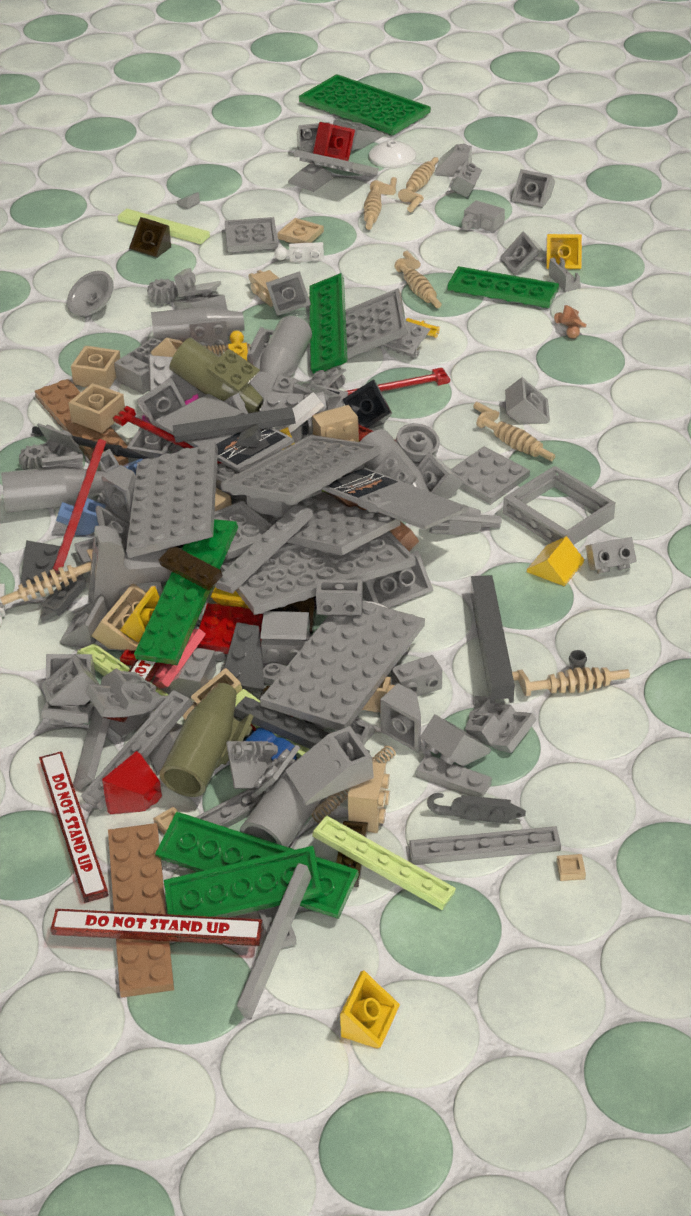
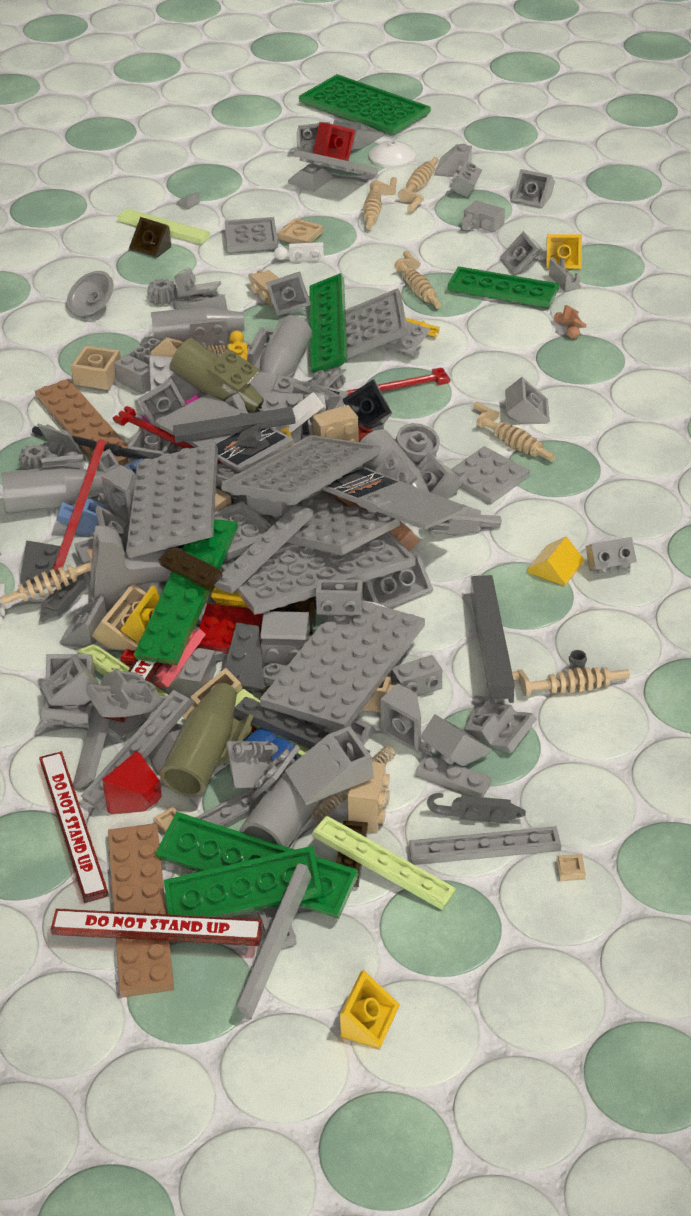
tan brick [69,383,125,433] -> none
light grey window [503,466,616,545] -> none

